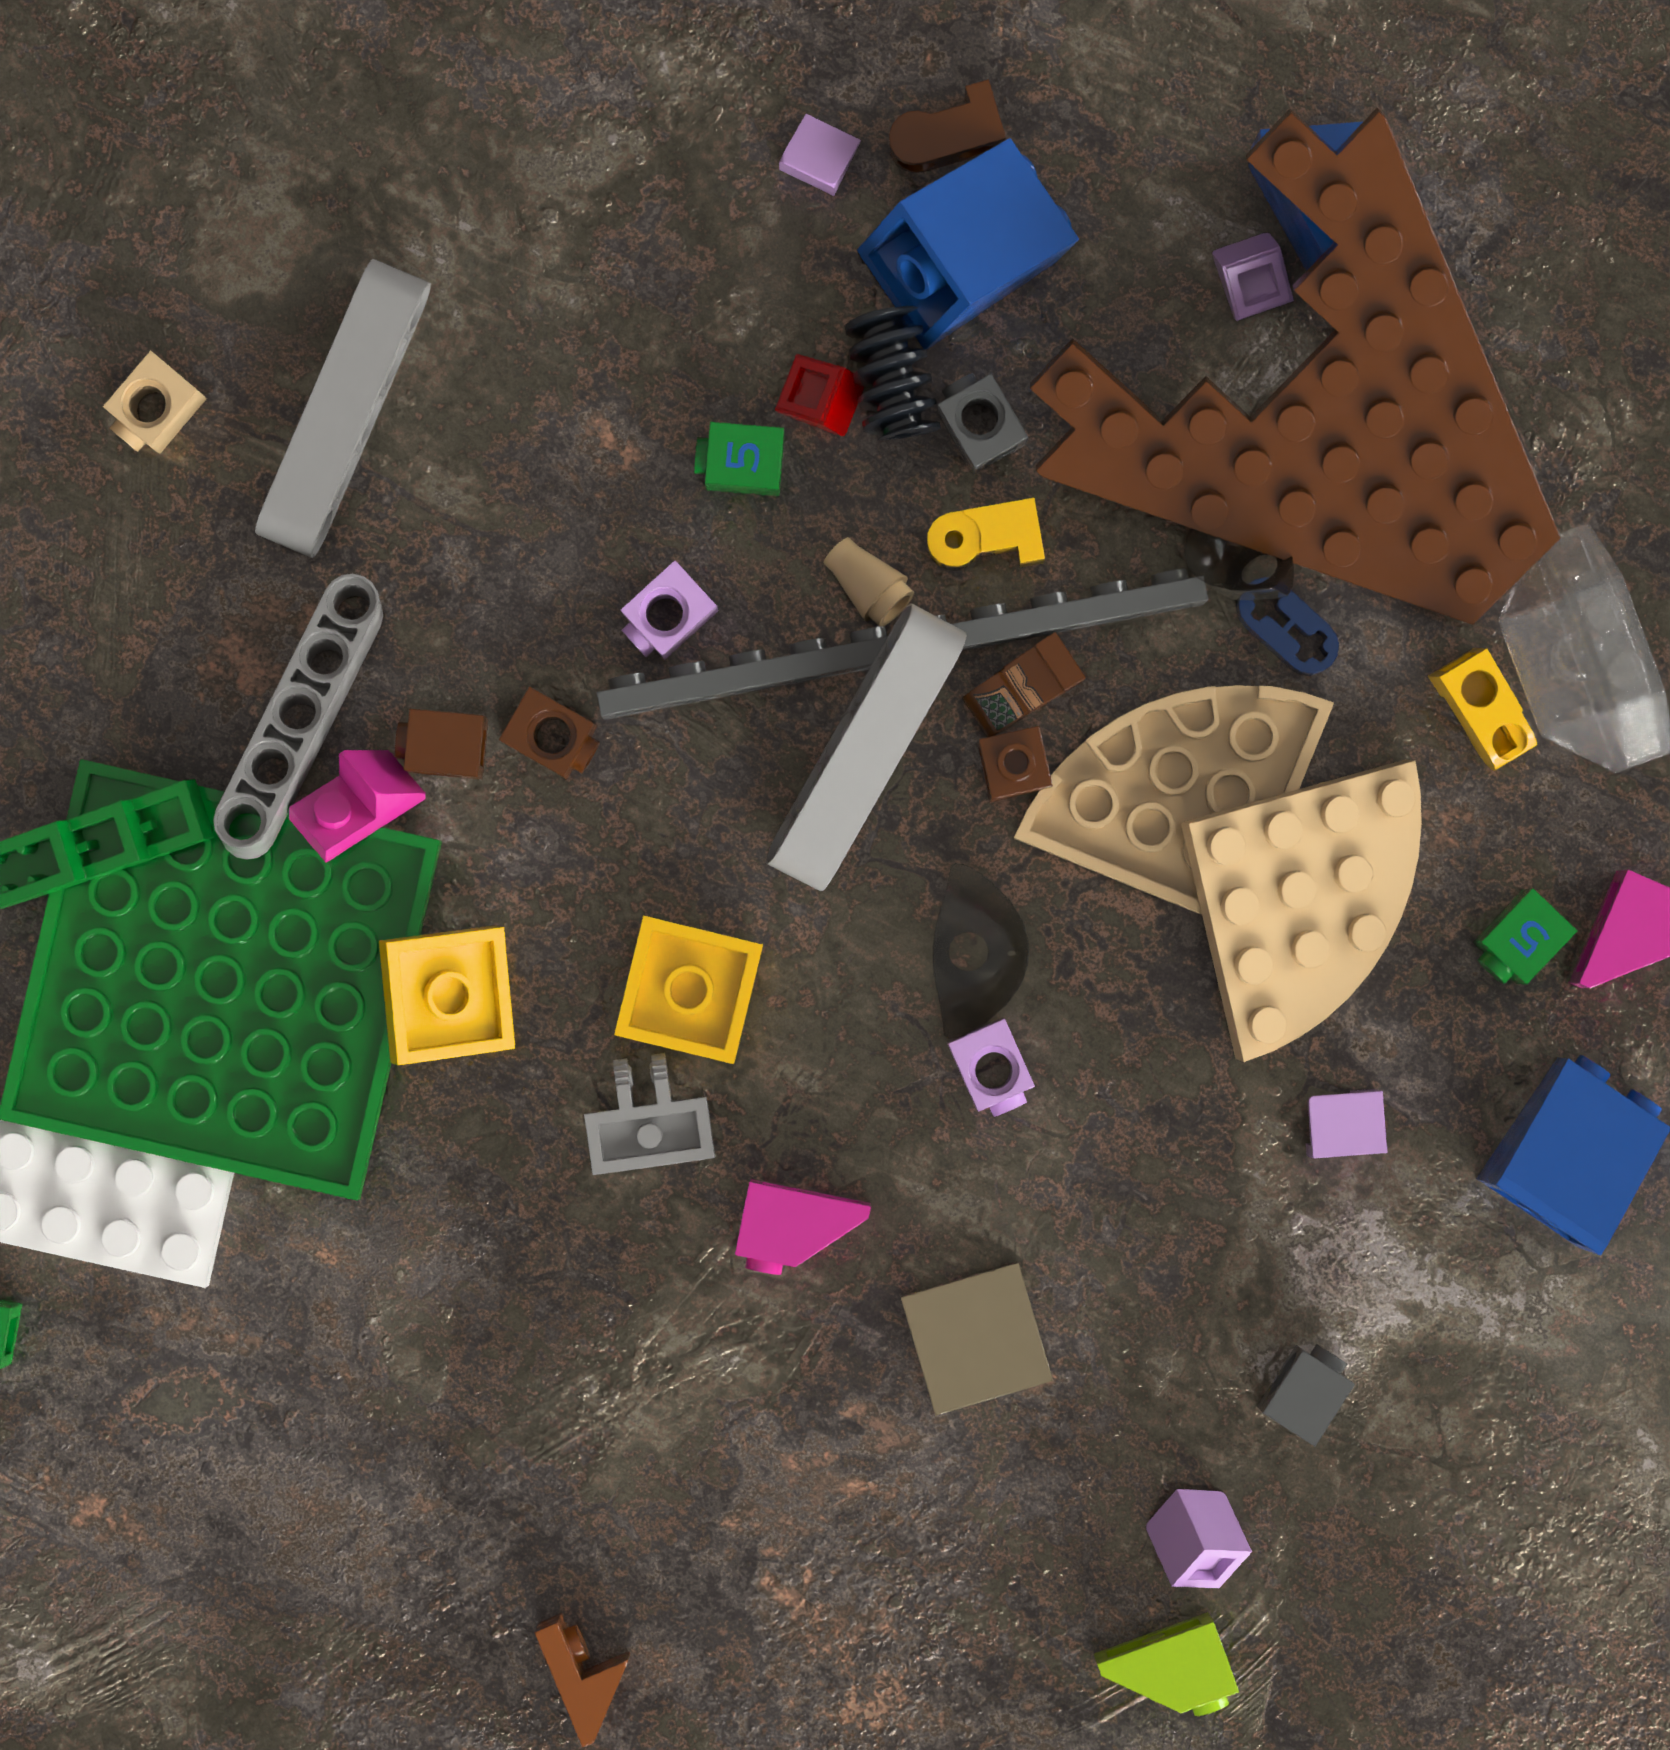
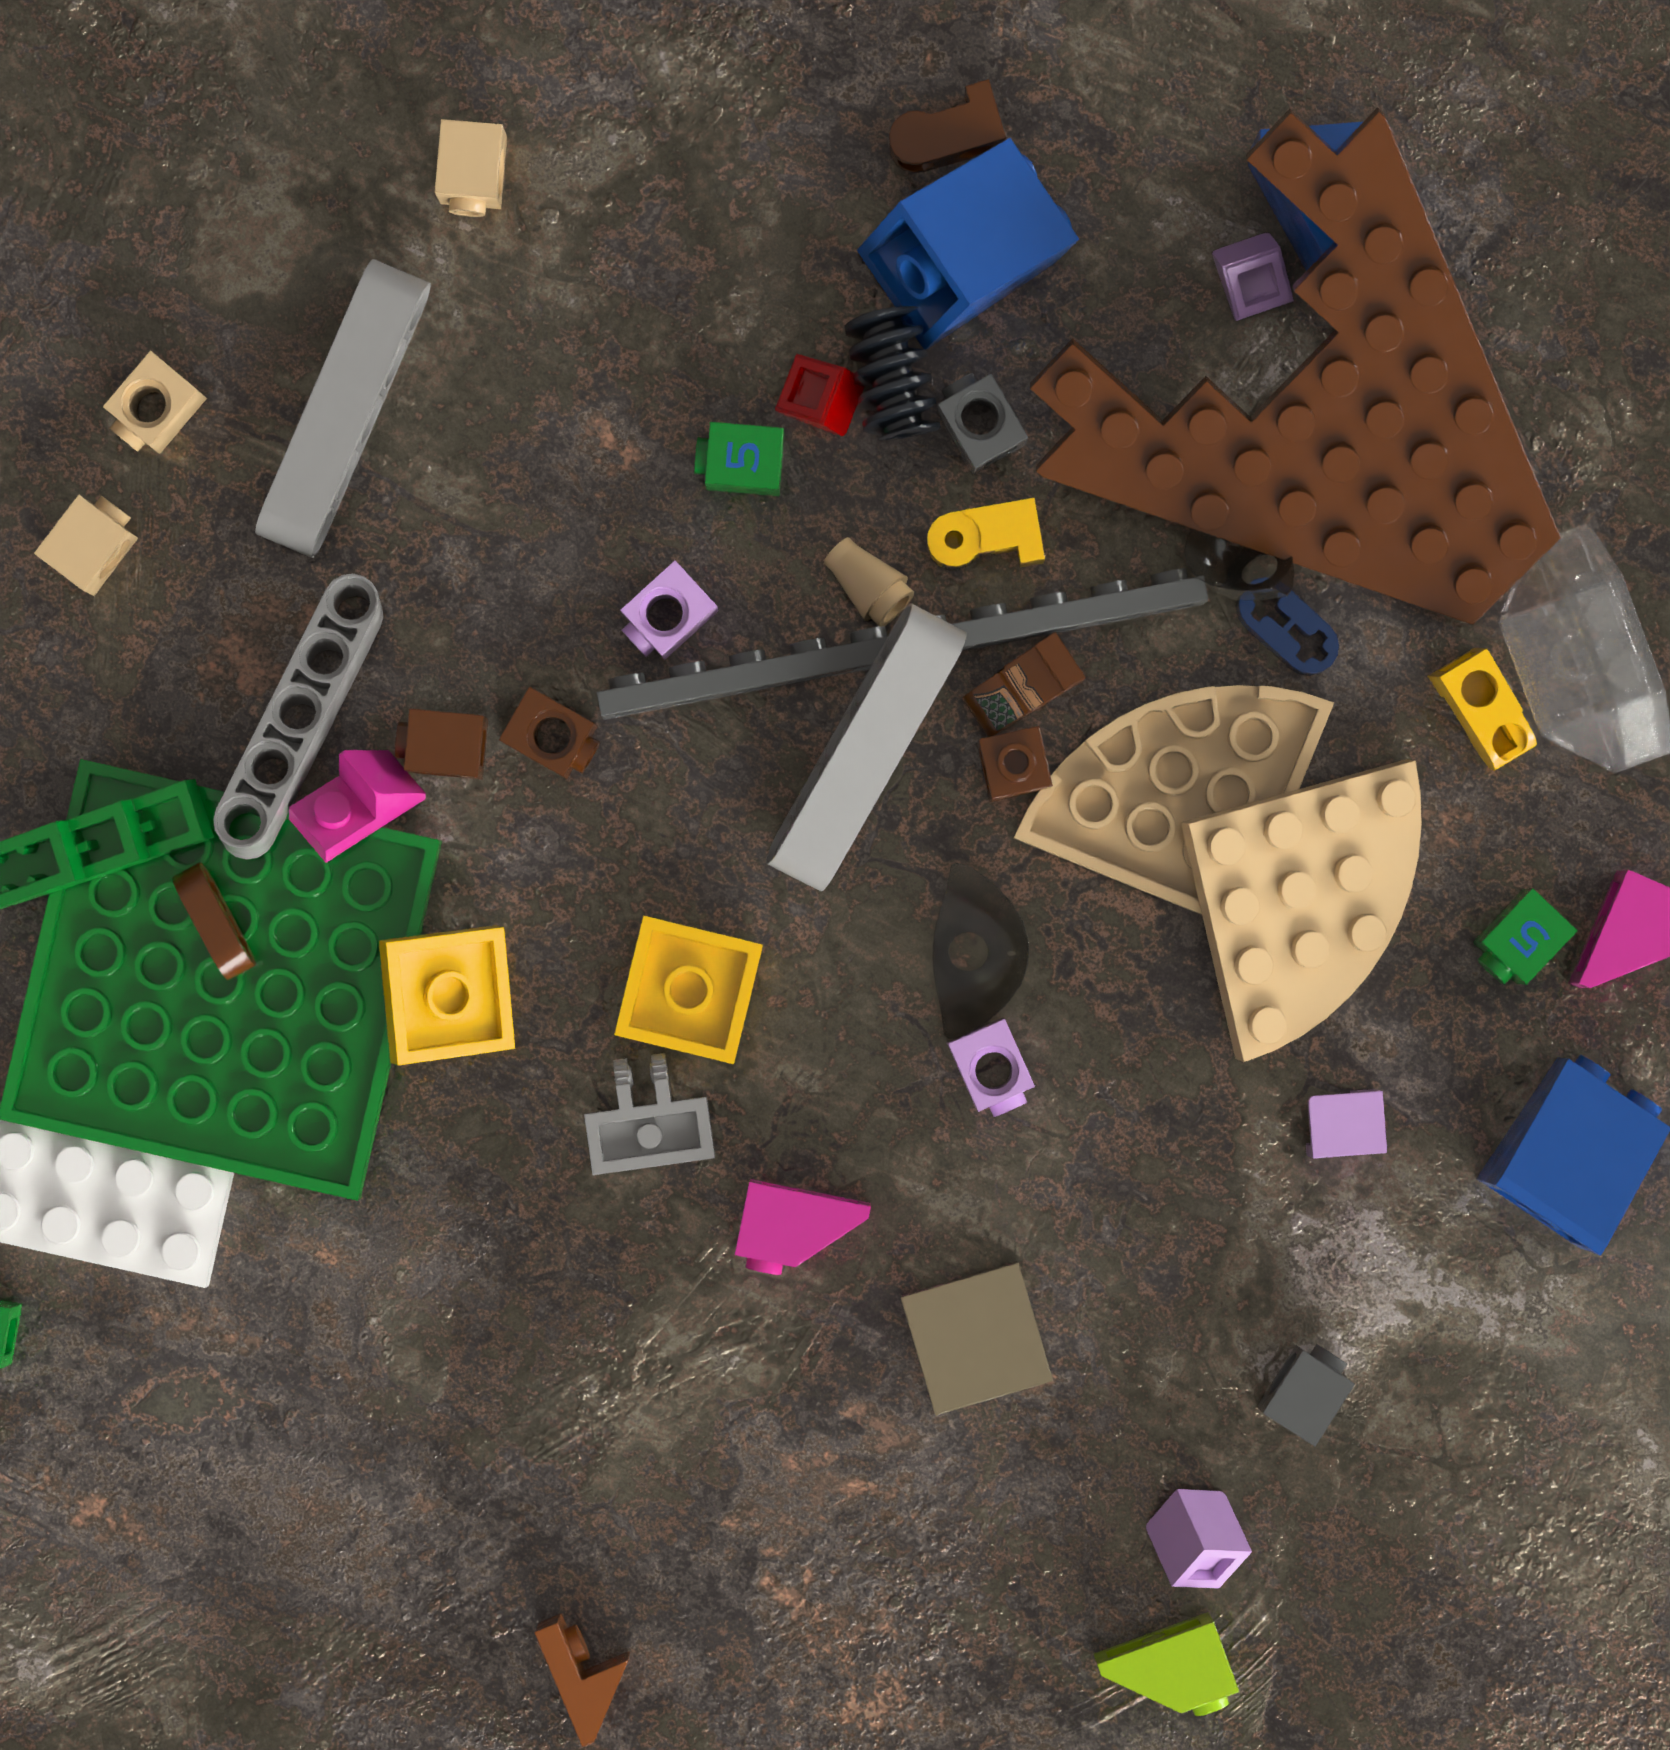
lavender slope [779,114,861,196] -> none
none -> tan brick [34,495,138,596]
none -> reddish brown beam [172,862,256,980]
none -> tan brick [435,119,507,217]

